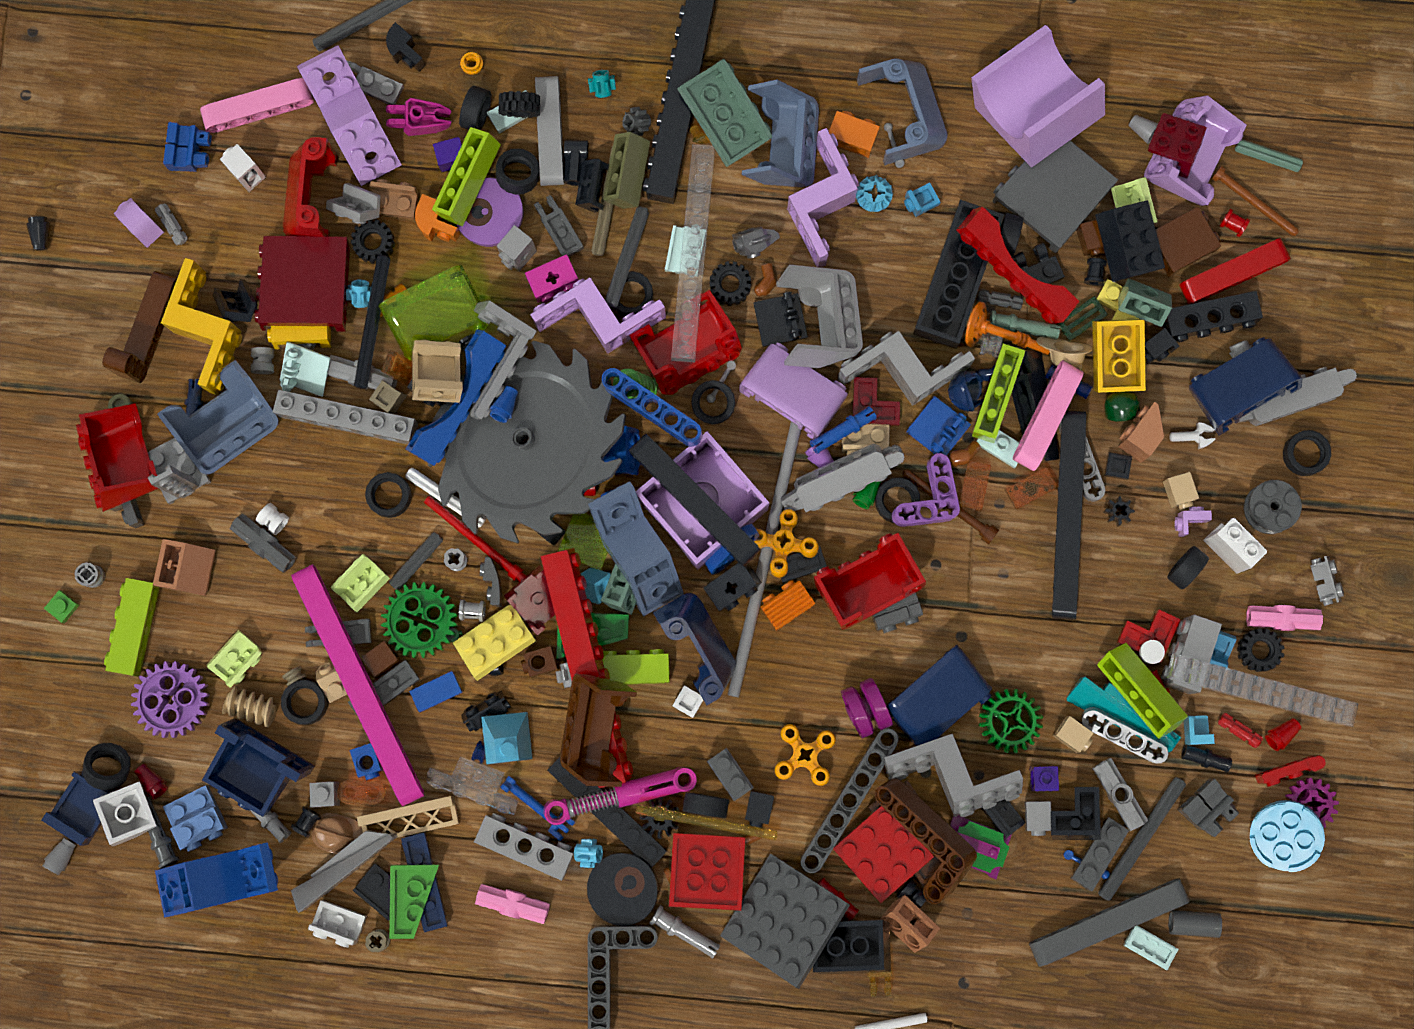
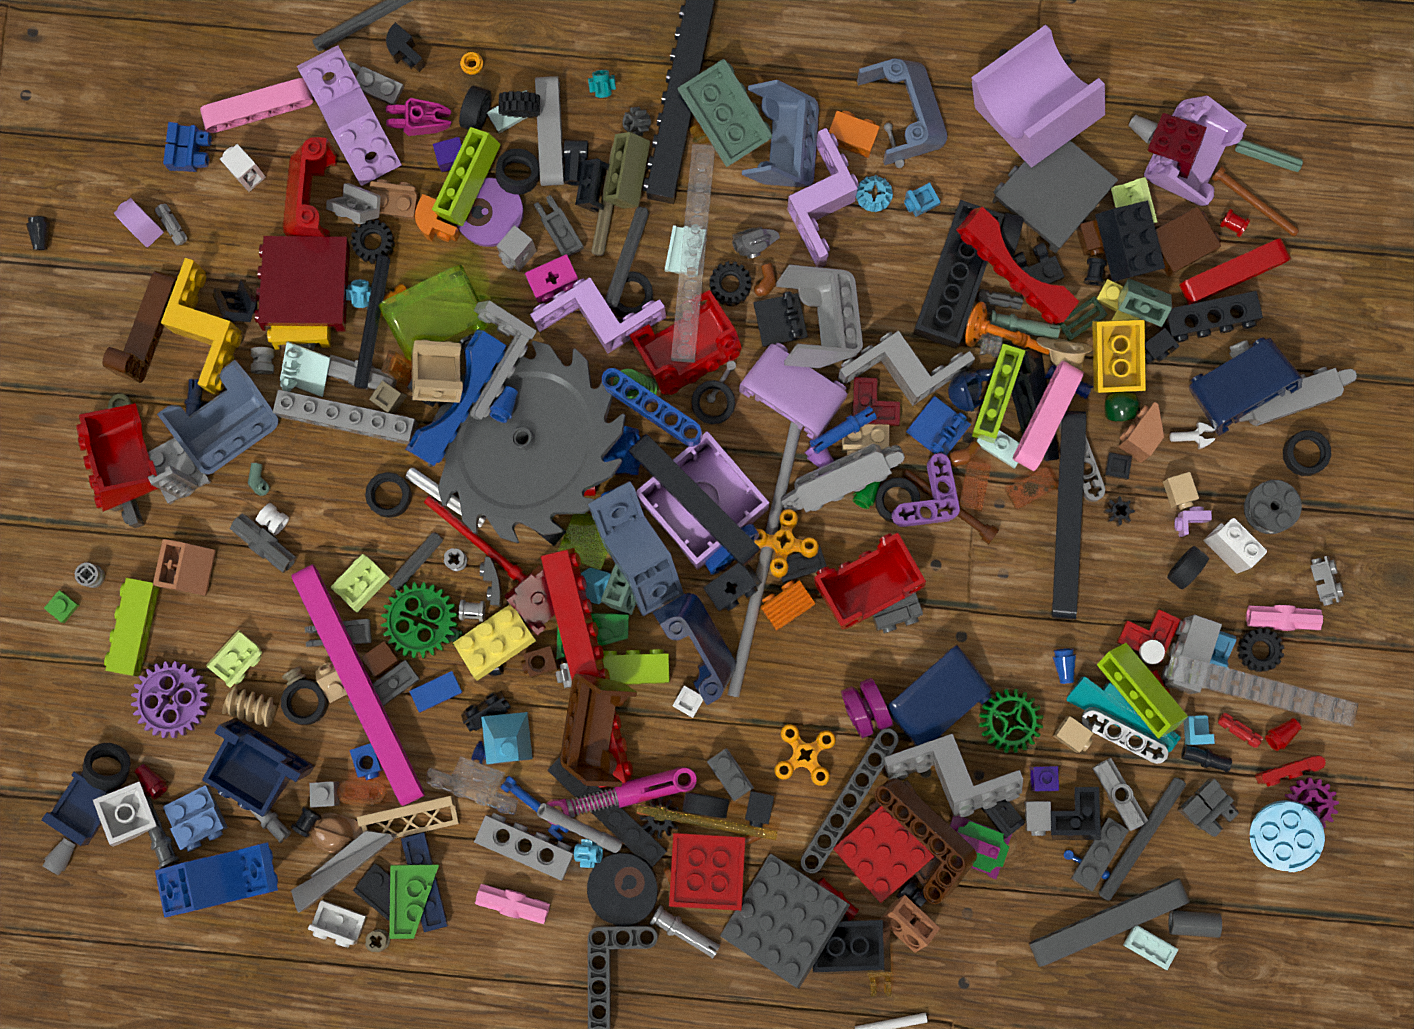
none -> sand green arm [248,463,270,496]
none -> light grey piece [537,803,622,853]
none -> blue cone [1052,648,1076,684]

